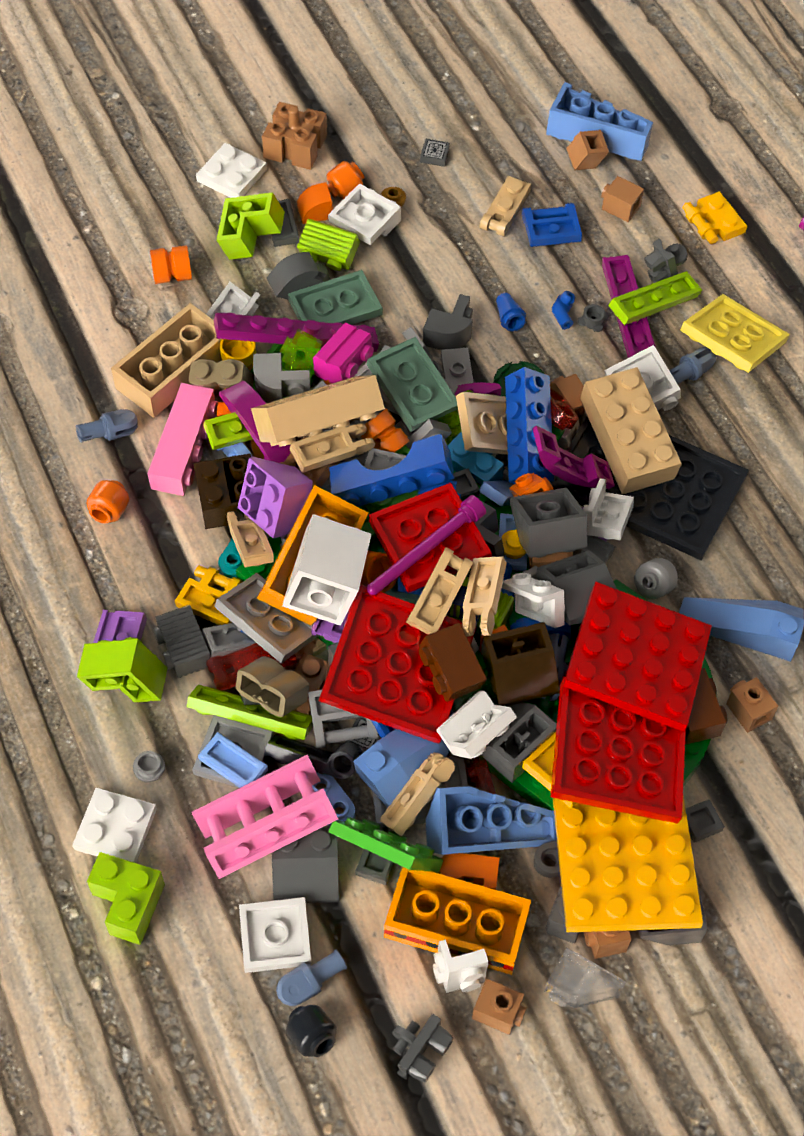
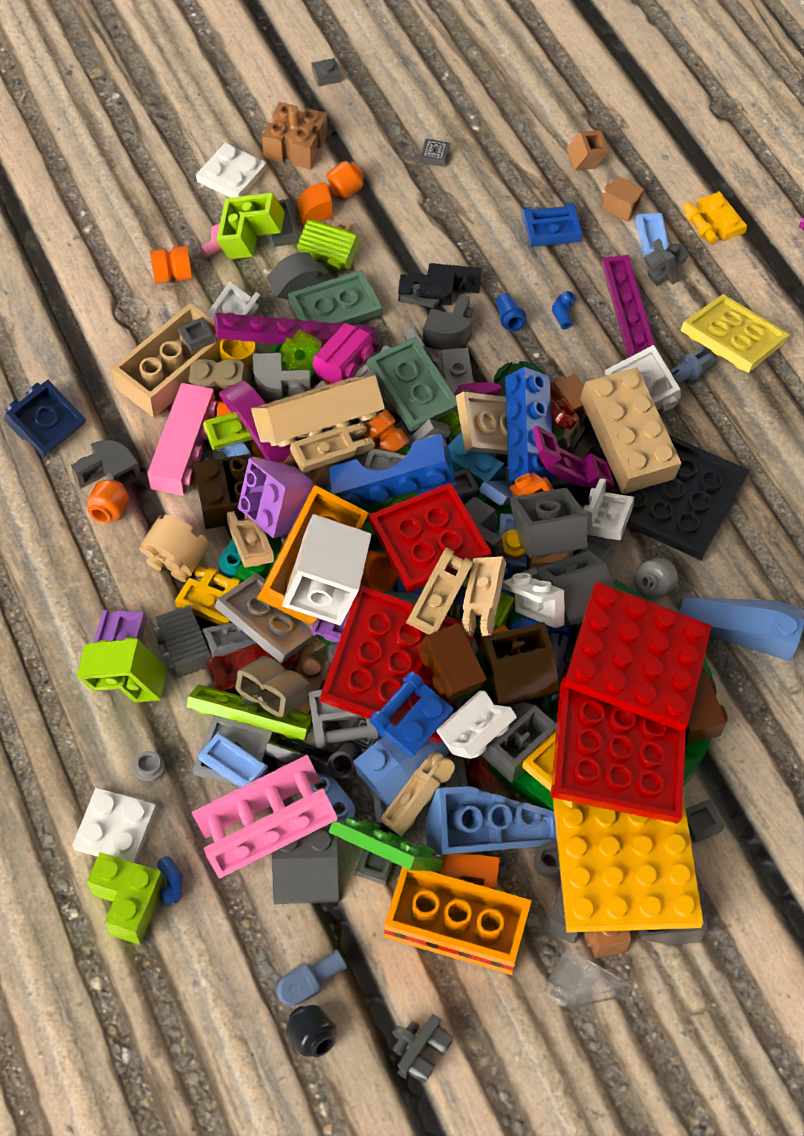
sand blue arm [76,409,138,443] -> none
white plate [239,897,312,973] -> none
white plate [328,183,401,245] -> none
magenta piece [367,495,486,595] -> none
pearl gold plate [381,187,406,208] -> none
white bracket [433,940,488,993] -> none
medium nougat brick [472,978,527,1035] -> none
tan plate [480,176,531,237] -> none
medium blue wedge [546,82,653,161] -> none
dark grey plate [578,304,609,332] -> none
lime plate [608,271,702,325] -> none
medium nougat brick [726,677,778,733] -> none
none -> dark blue plate [4,379,86,458]
none -> dark grey brick [71,440,142,489]
none -> tan brick [139,515,210,582]
none -> blue arm [157,856,183,906]
none -> dark grey tile [178,317,216,352]
none -> bright pink arm [200,224,222,258]
none -> dark grey plate [311,58,342,87]
none -> blue plate [369,672,454,758]
none -> black plate [398,263,482,308]
none -> light blue tile [636,213,669,260]

